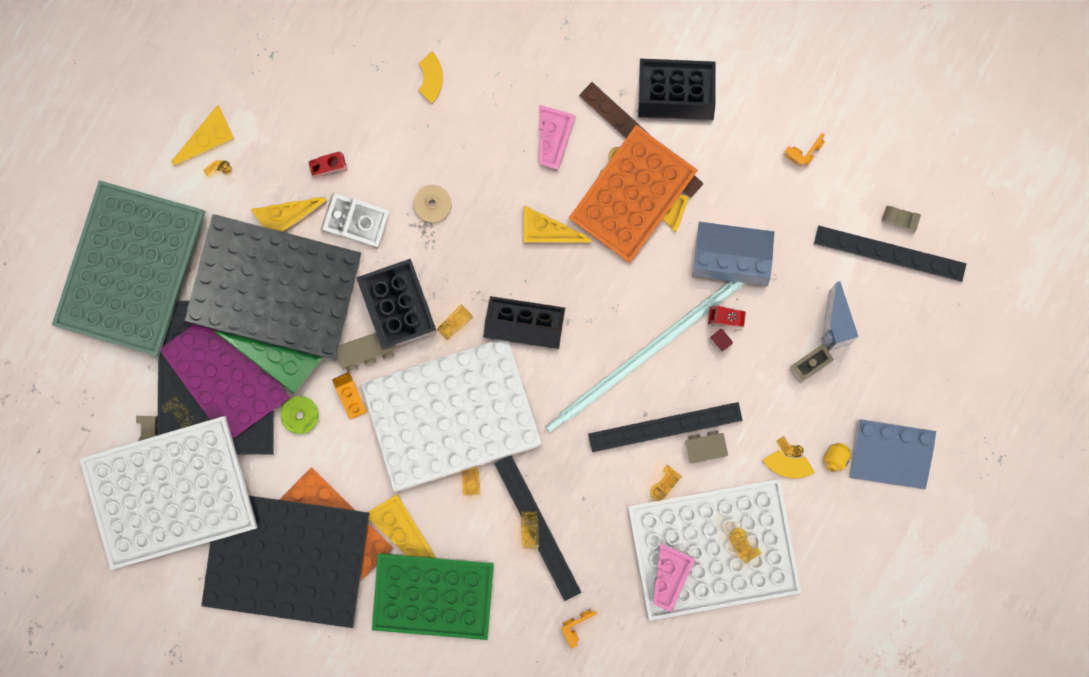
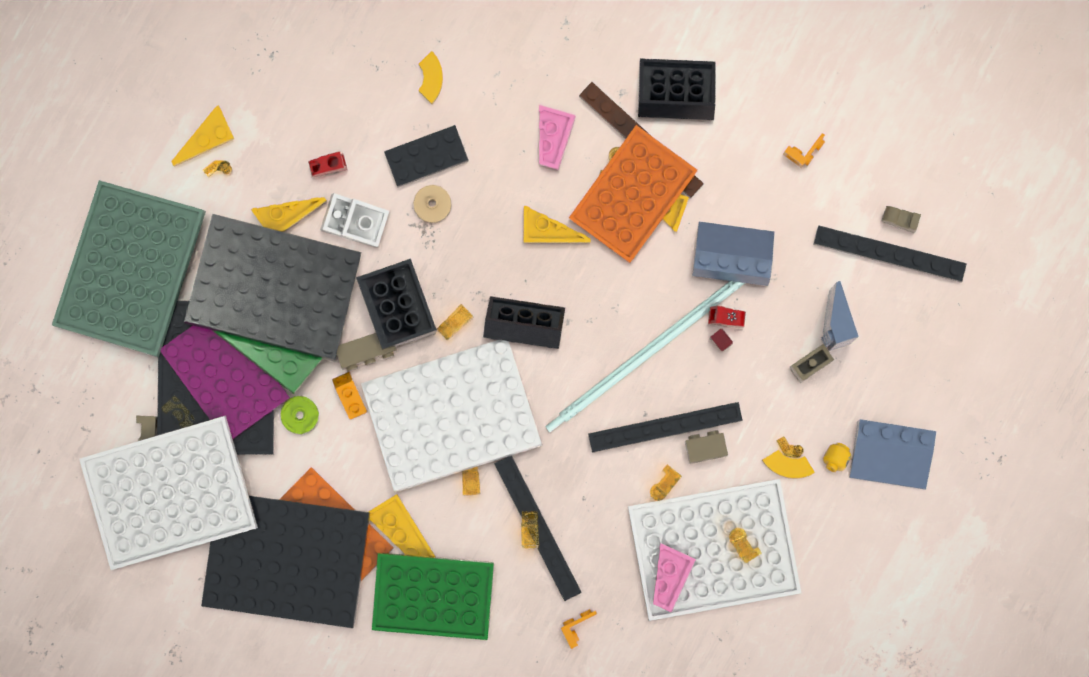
none -> black plate [384,125,469,188]

